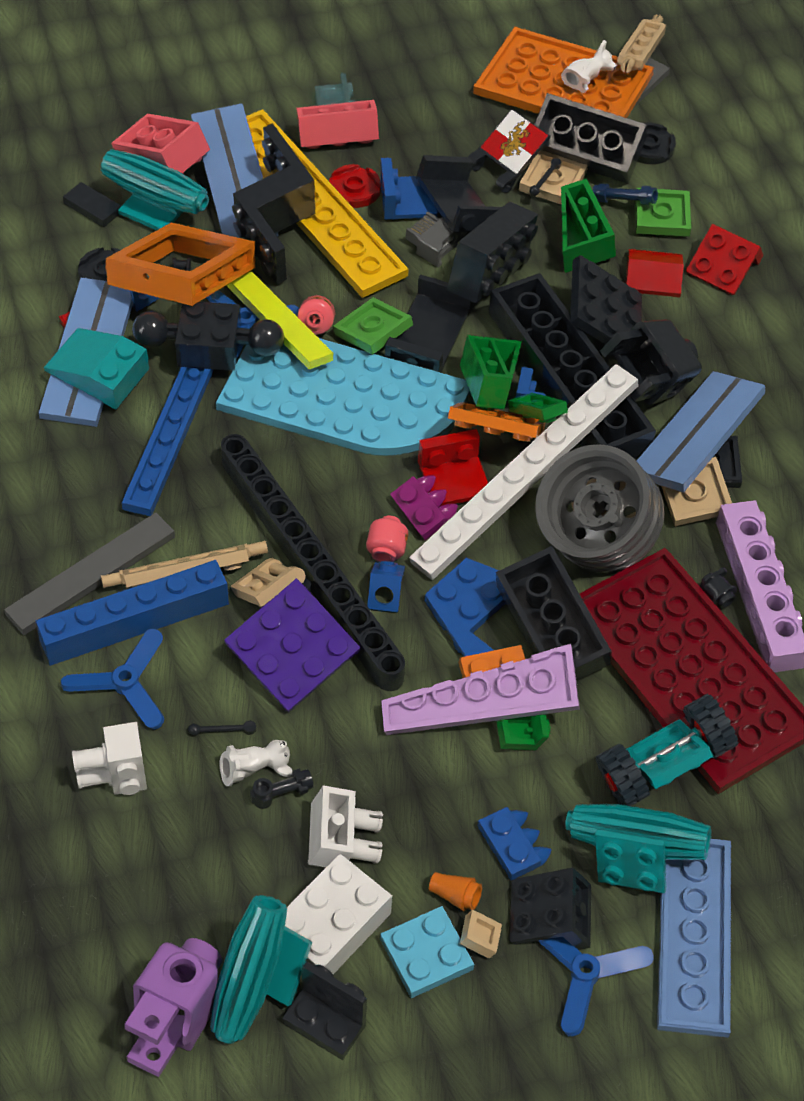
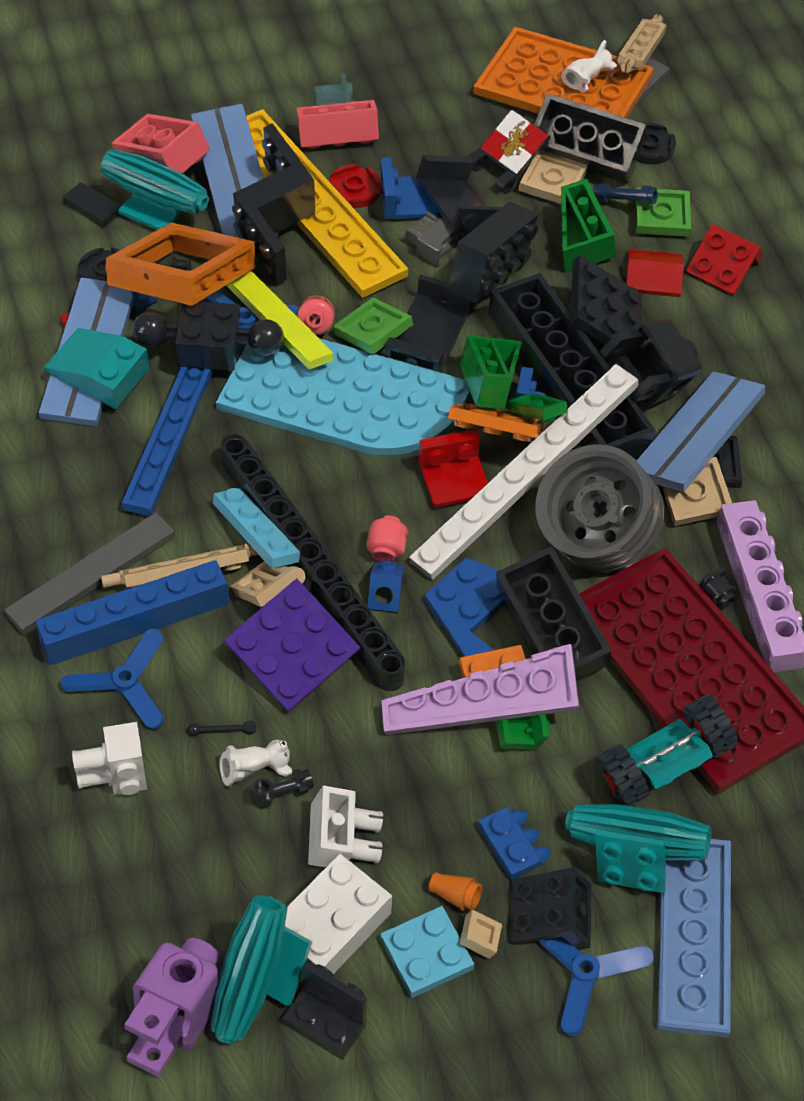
magenta plate [390,475,458,540] -> none
black hinge [529,158,562,196] -> none
none -> medium azure plate [213,488,300,569]

